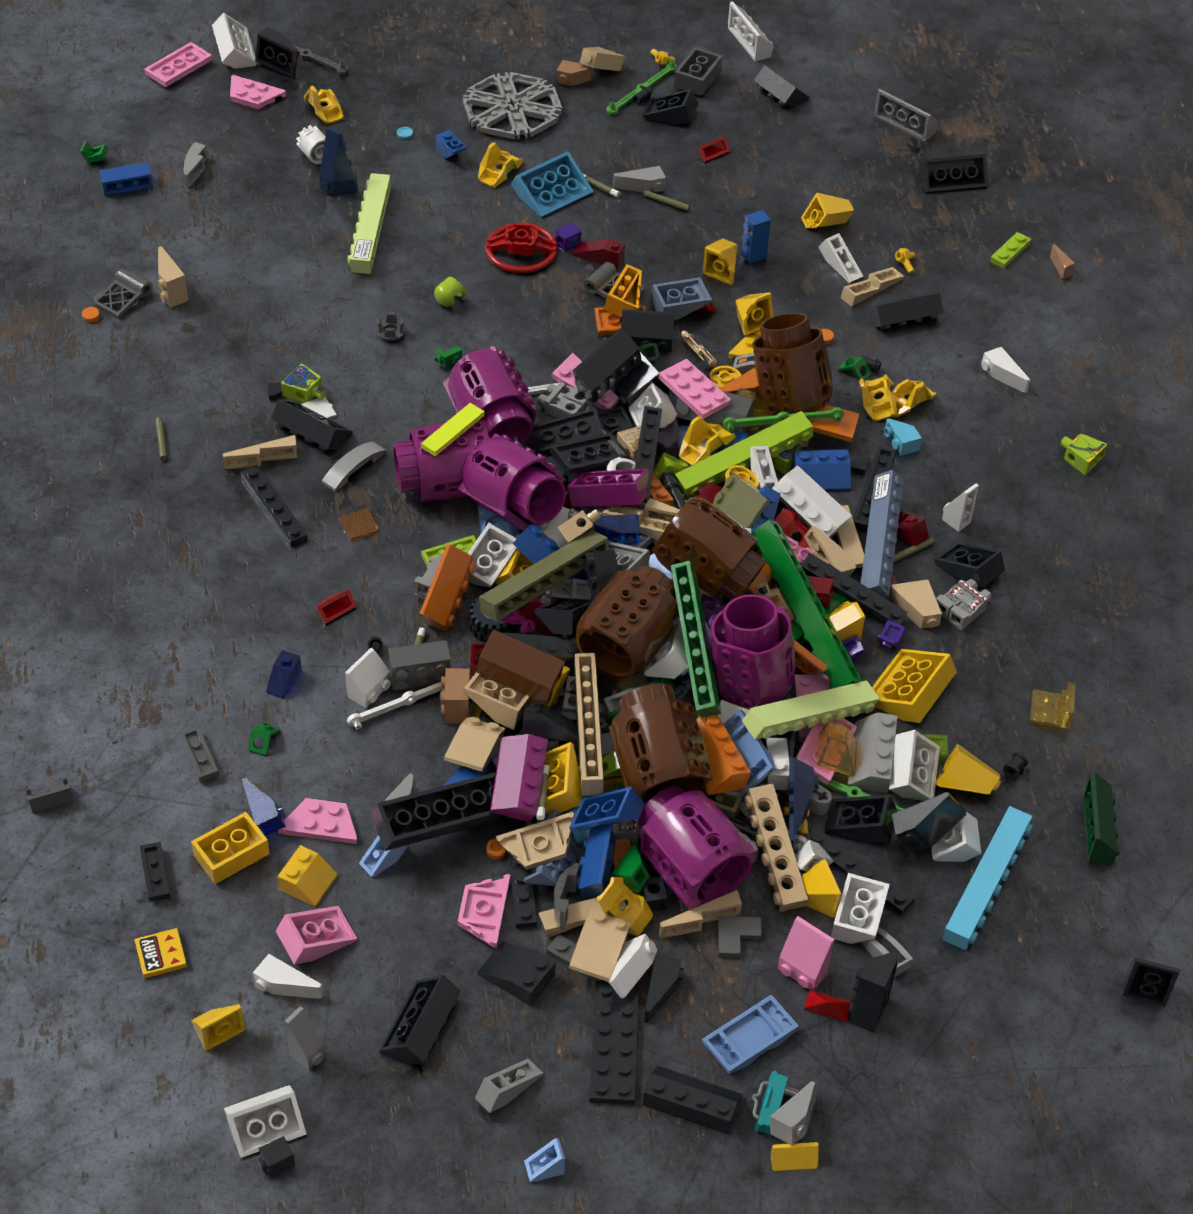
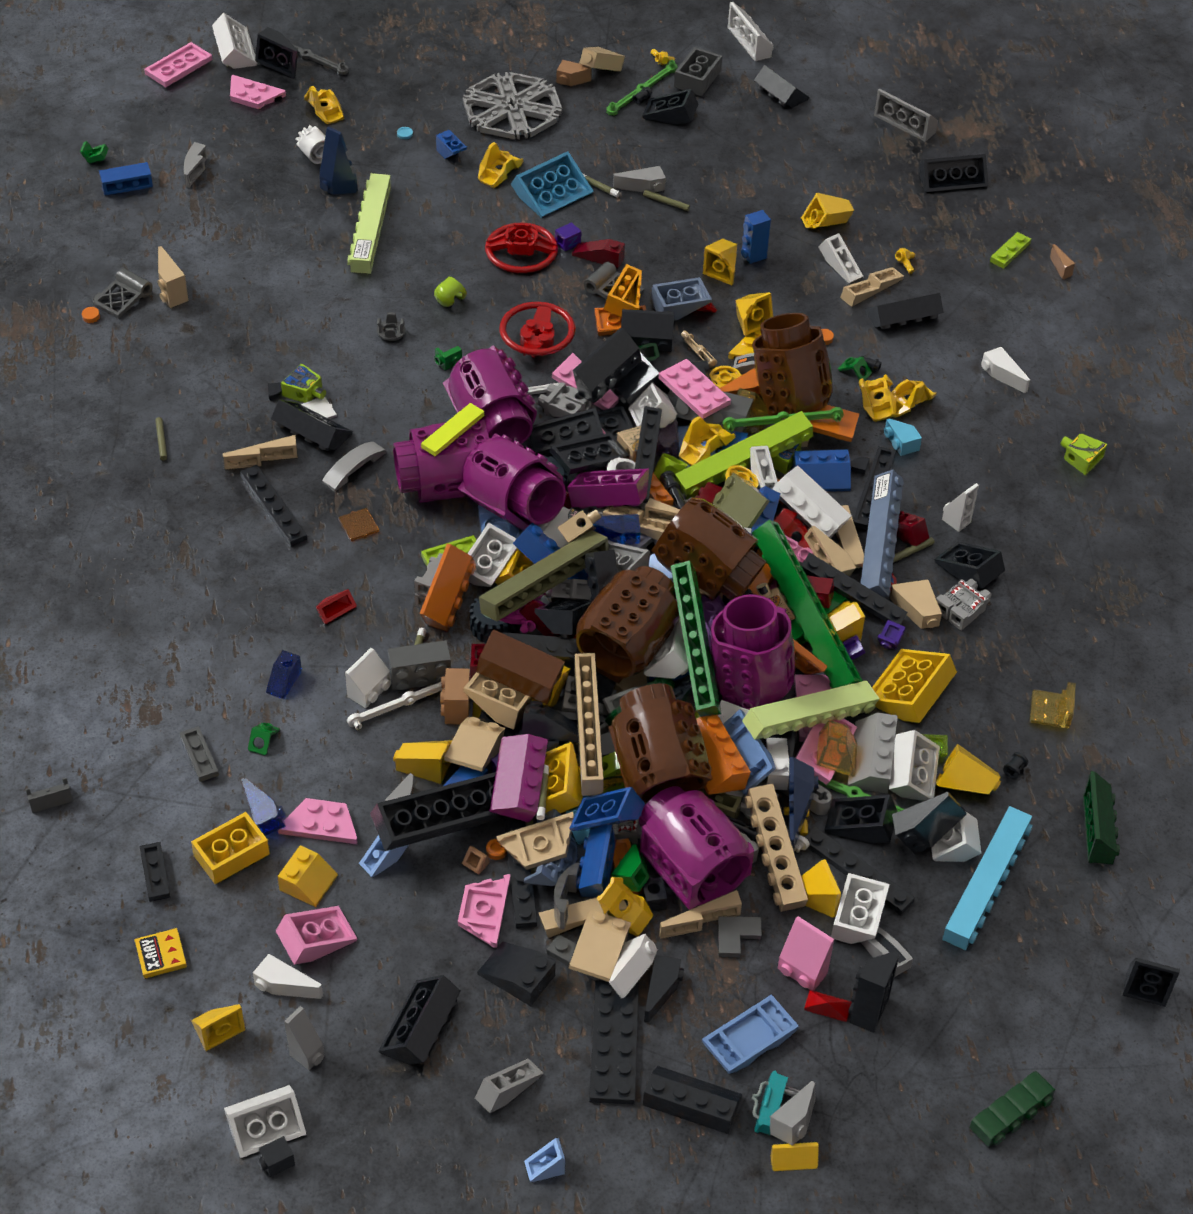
black cylinder [367,636,383,652] -> none
red slope [698,136,731,162] -> none
white slope [795,840,833,871] -> none
none -> yellow slope [393,740,452,784]
none -> medium nougat slope [462,845,490,874]
none -> red piece [499,302,576,358]
none -> dark green brick [969,1071,1055,1147]

